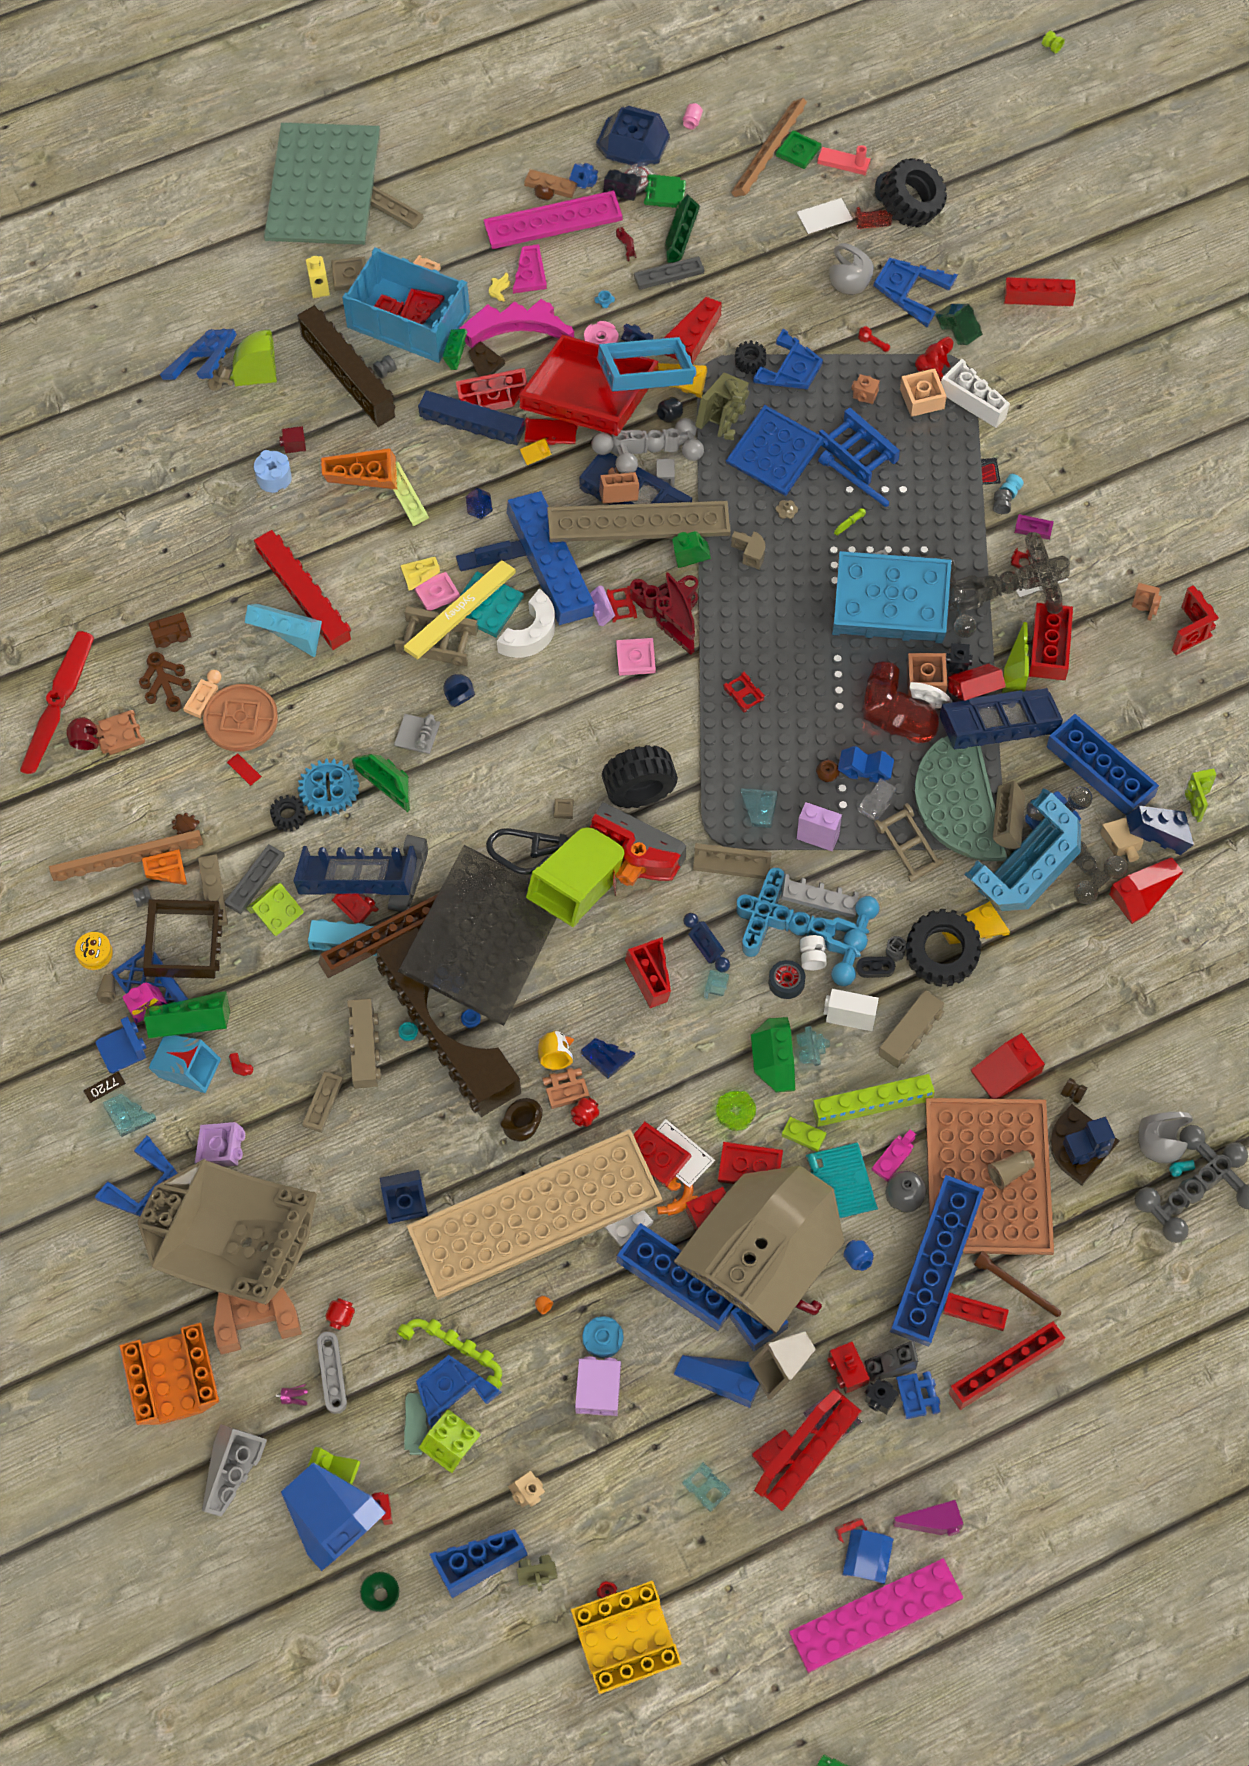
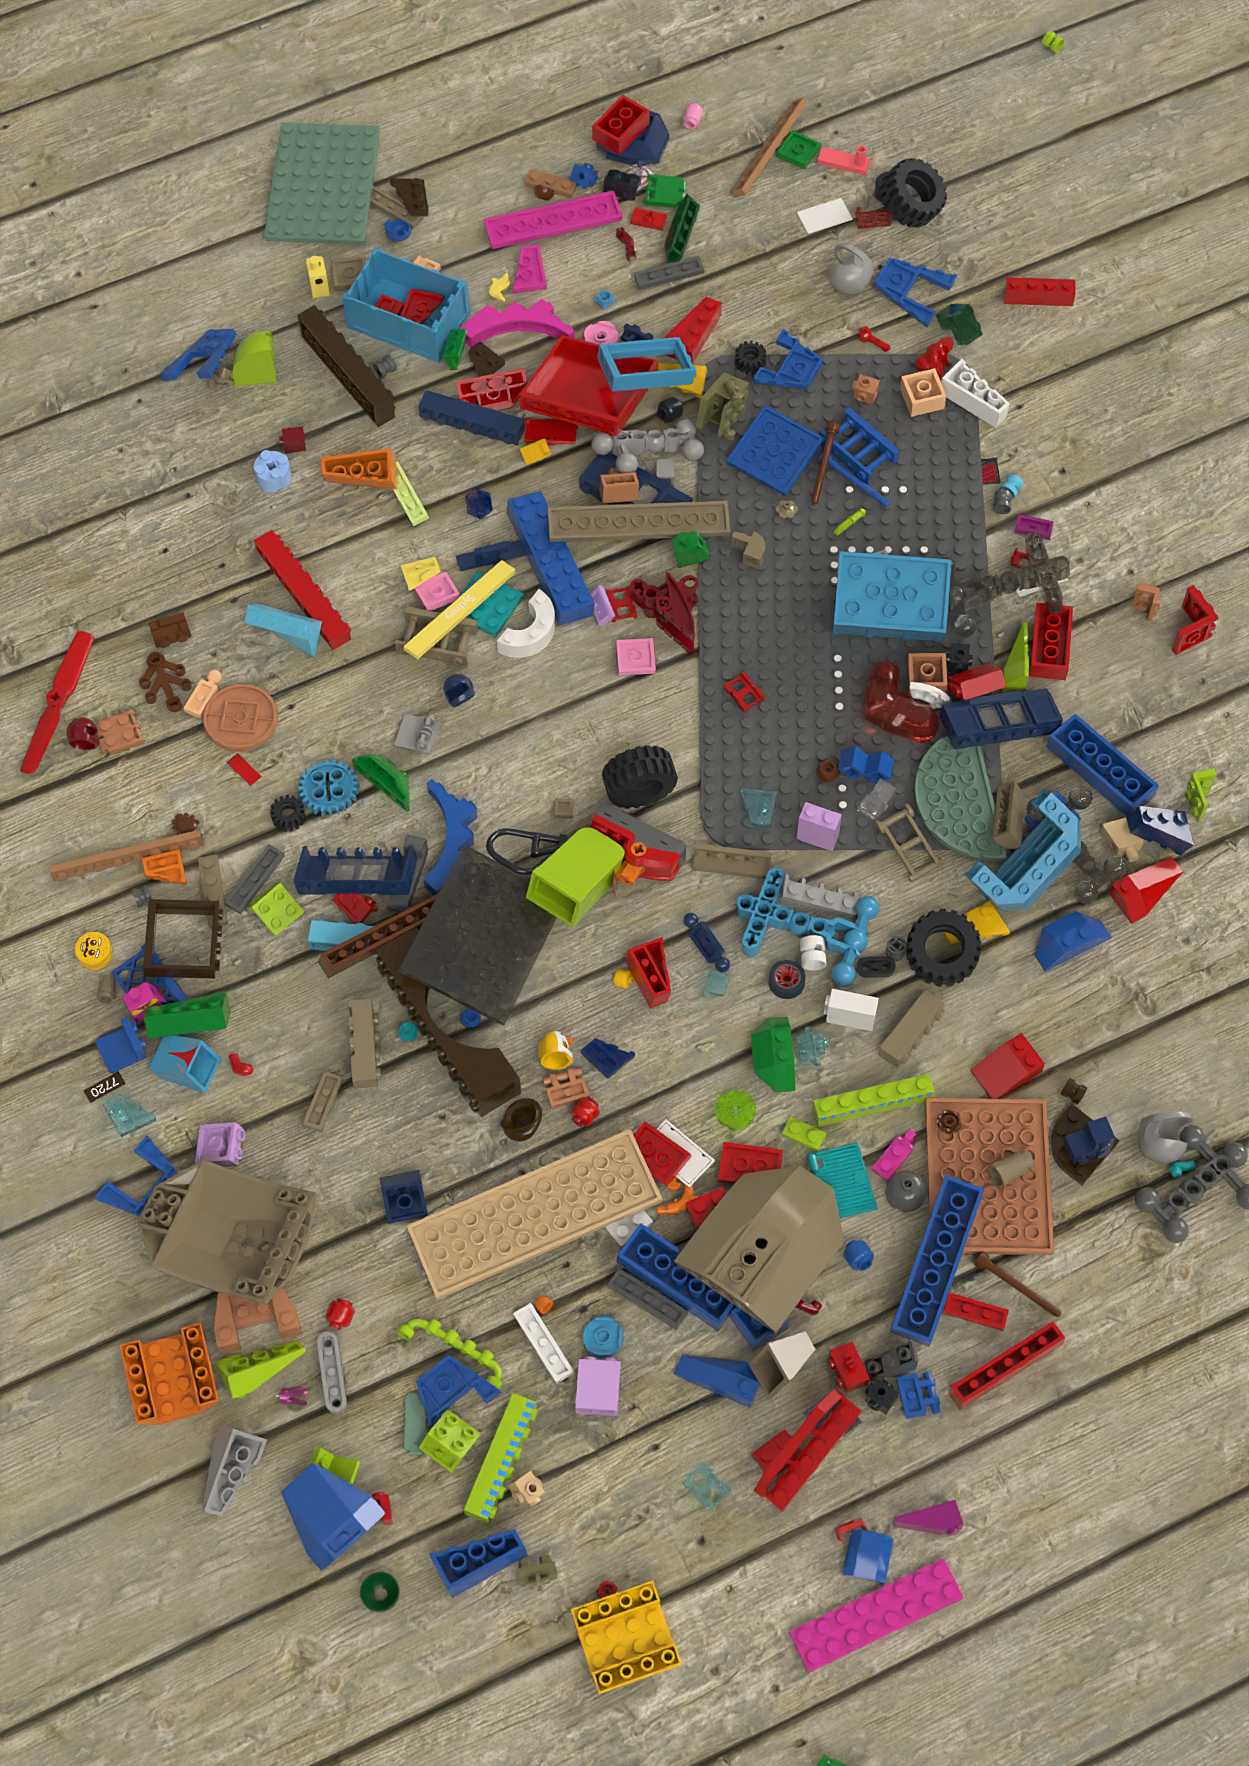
none -> lime wedge [214,1341,306,1399]
none -> blue hair [384,218,411,242]
none -> dark brown wing [390,178,429,216]
none -> blue arch [424,779,478,896]
none -> lime brick [464,1393,539,1524]
none -> white plate [513,1303,574,1384]
none -> red brick [592,95,649,155]
none -> dark grey plate [608,1268,688,1330]
none -> yellow piece [613,969,634,988]
none -> red plate [630,207,667,231]
none -> reddish brown piece [811,422,840,505]
none -> reddish brown plate [937,1110,962,1134]
none -> blue wedge [1035,911,1112,971]

